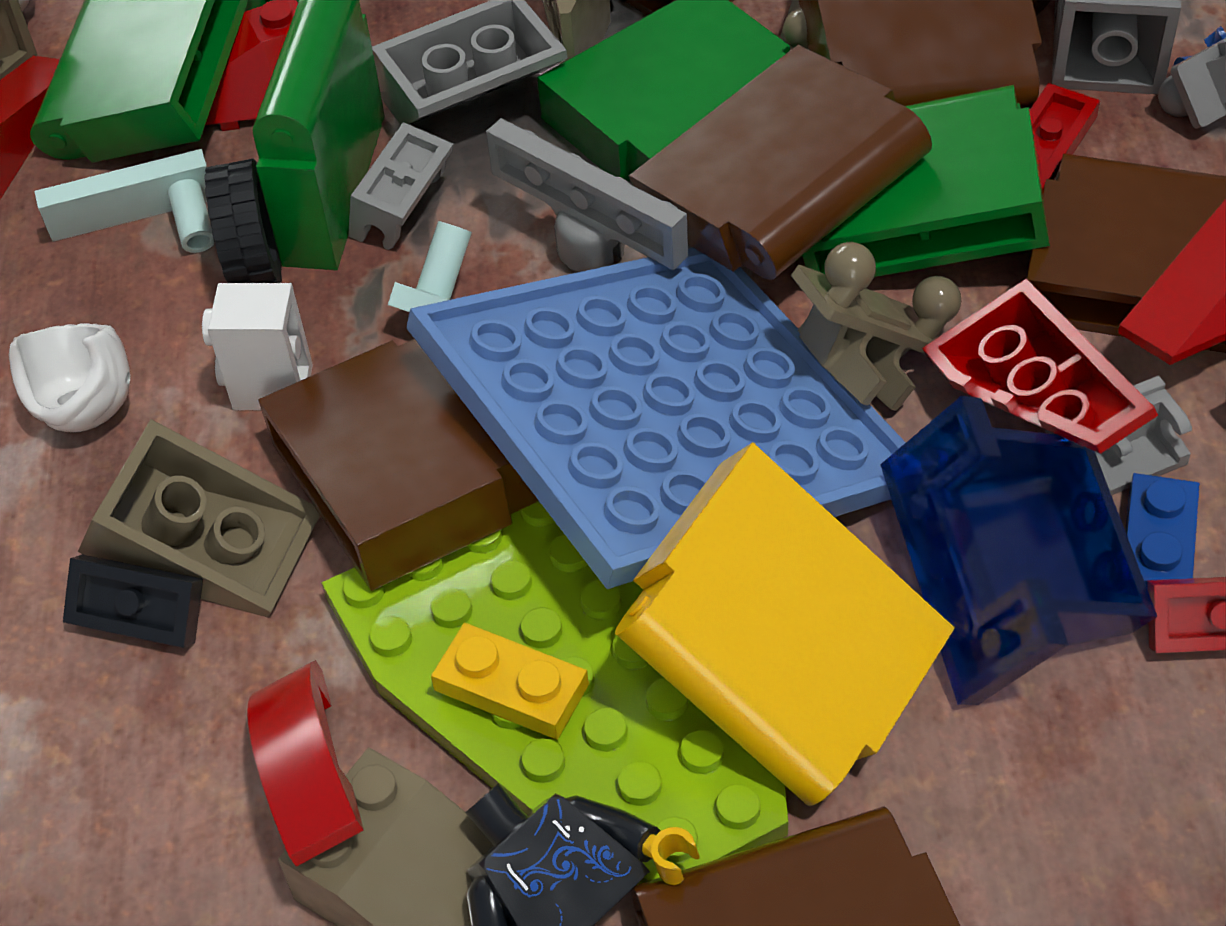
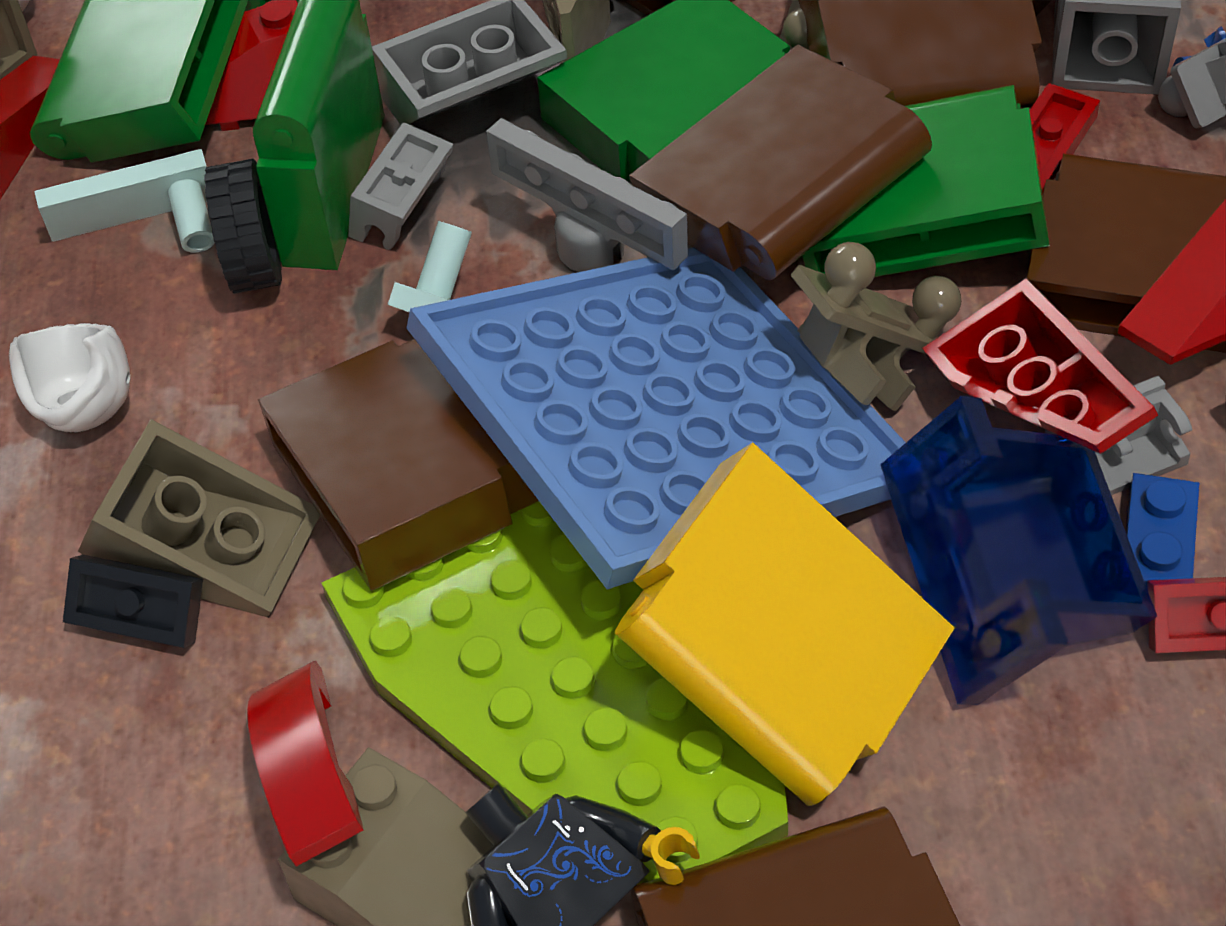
white brick [202,283,313,410] -> none
yellow plate [431,622,589,740] -> none

